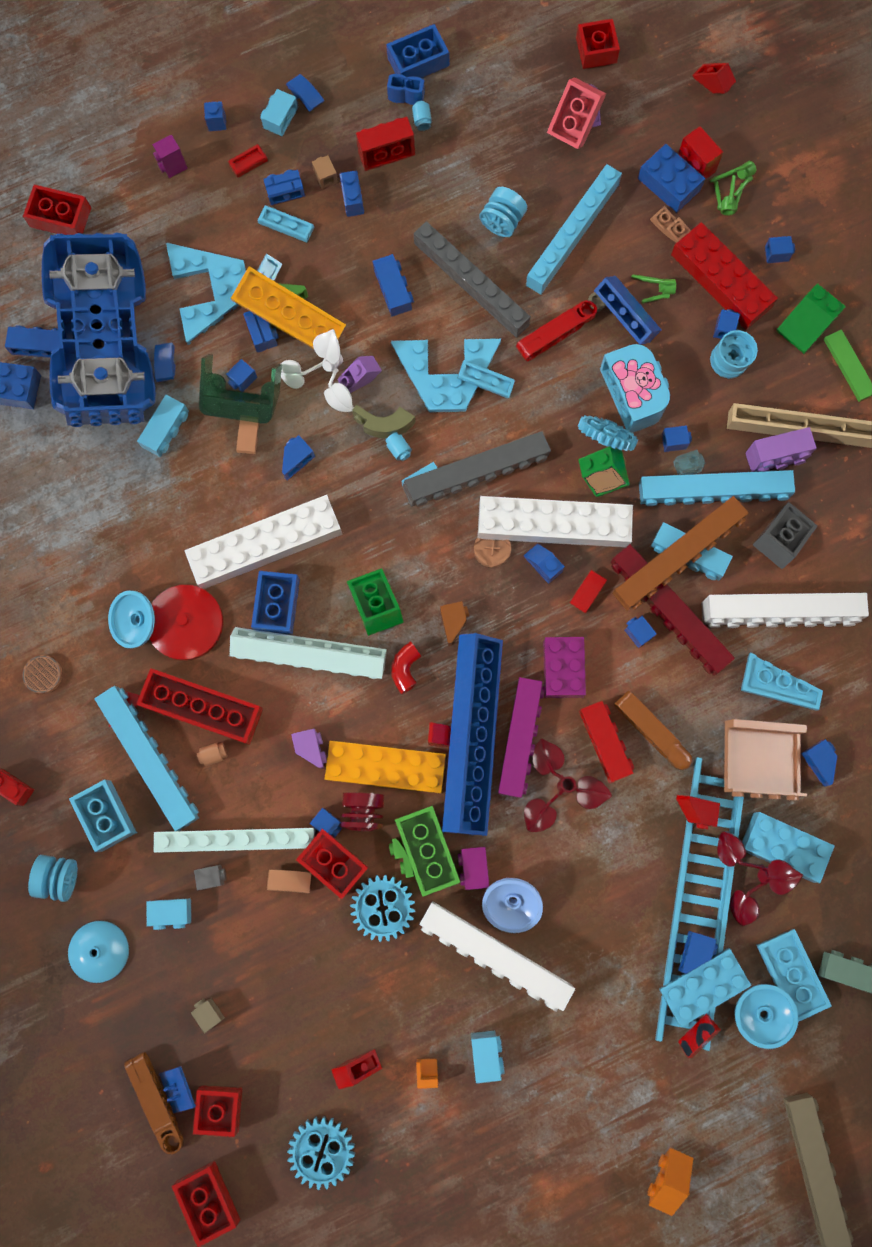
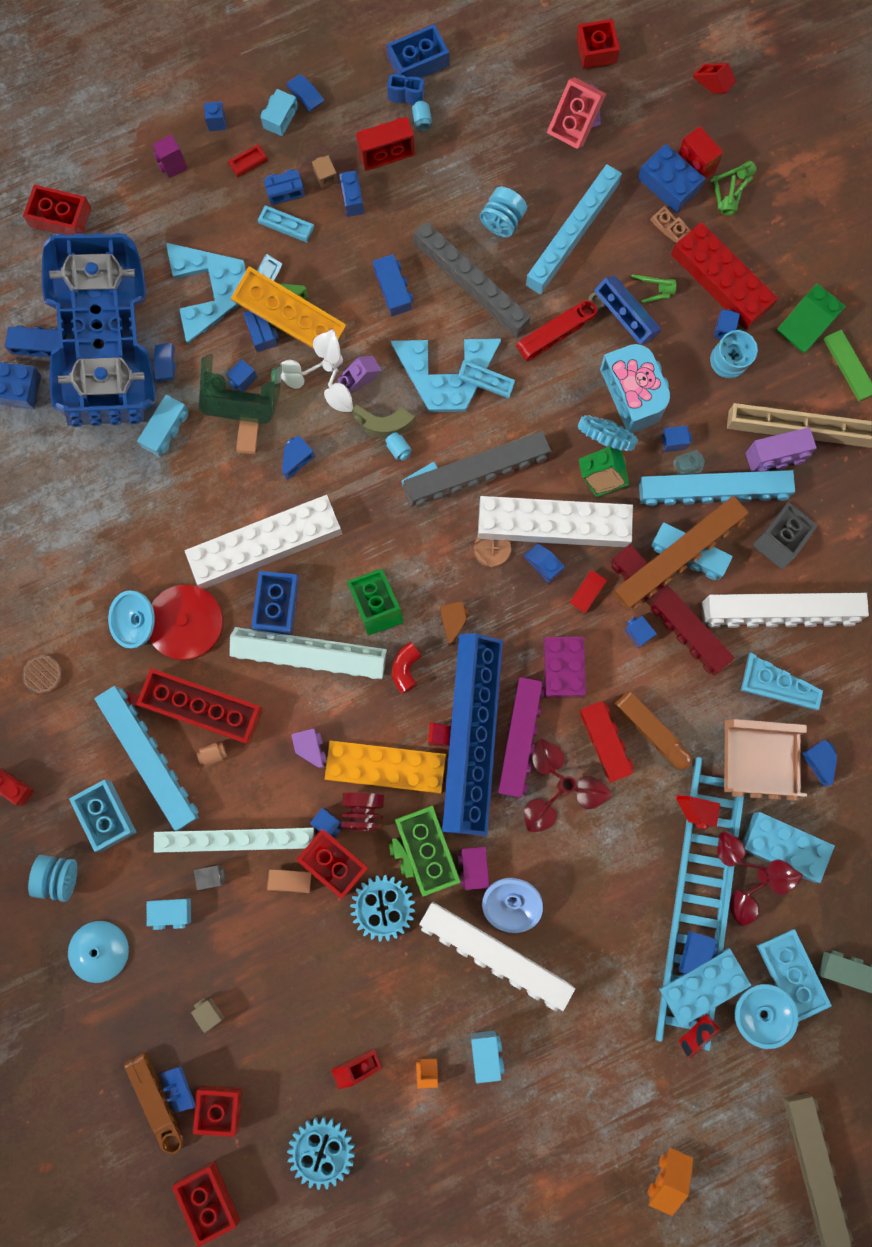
blue brick [765,236,795,263] -> none

